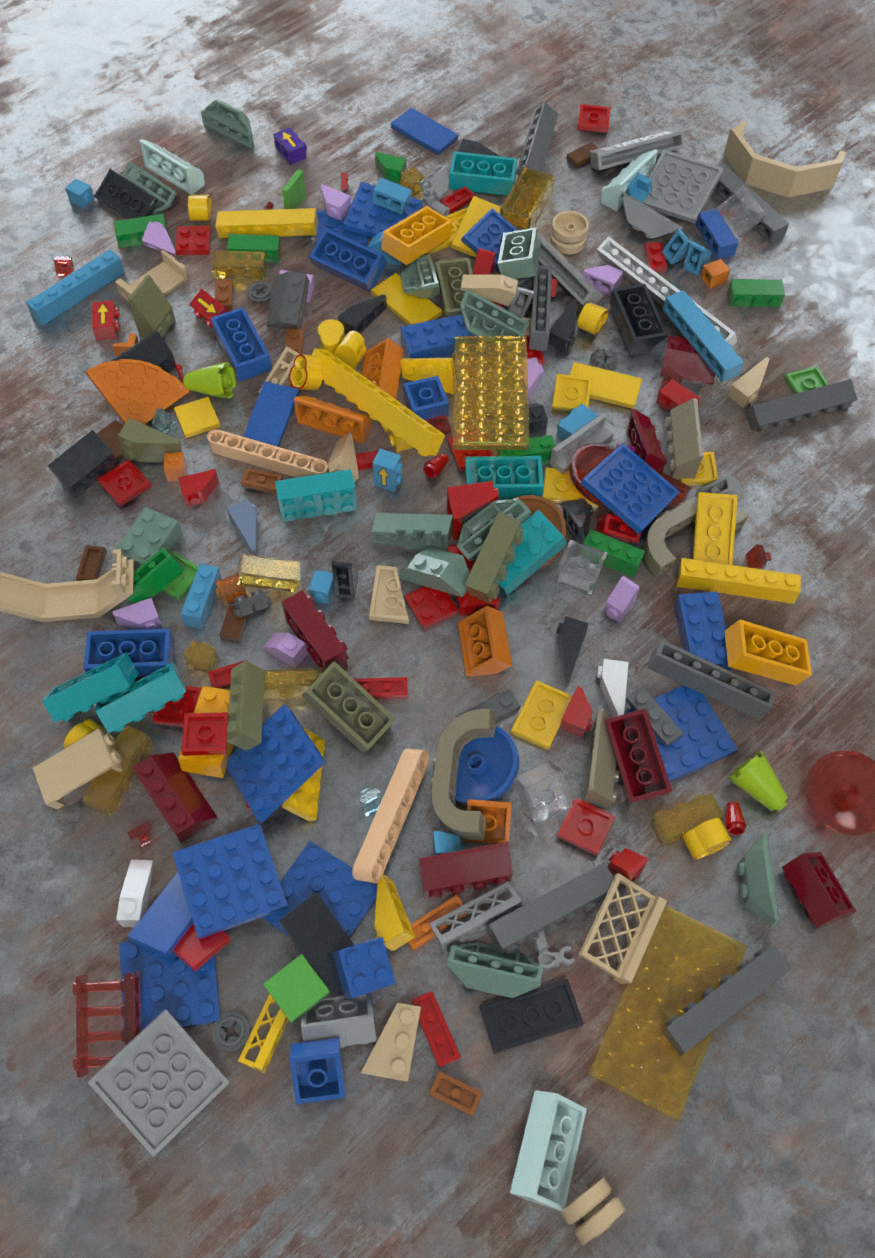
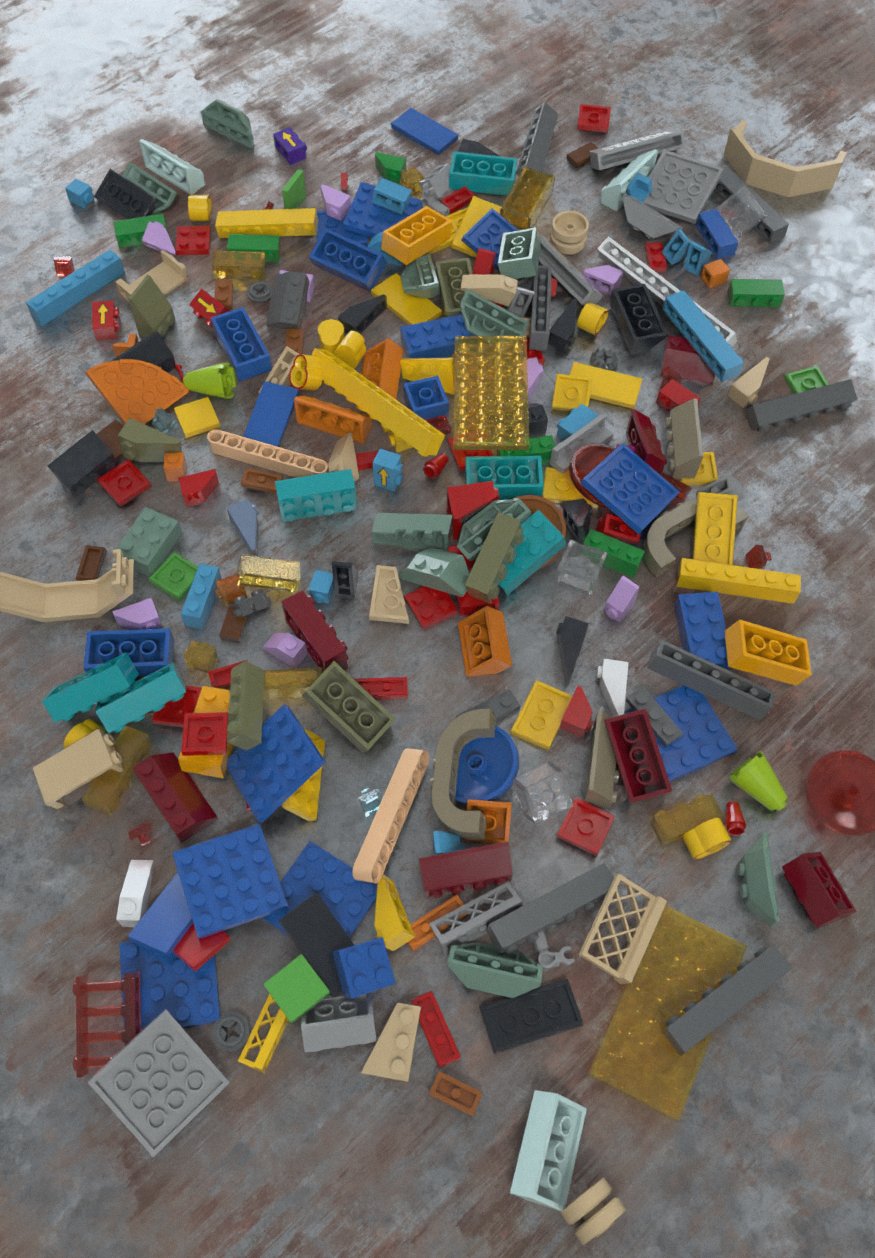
green brick [127,547,184,604] -> none
blue brick [290,1038,345,1104] -> none
red slope [608,848,649,888] -> none

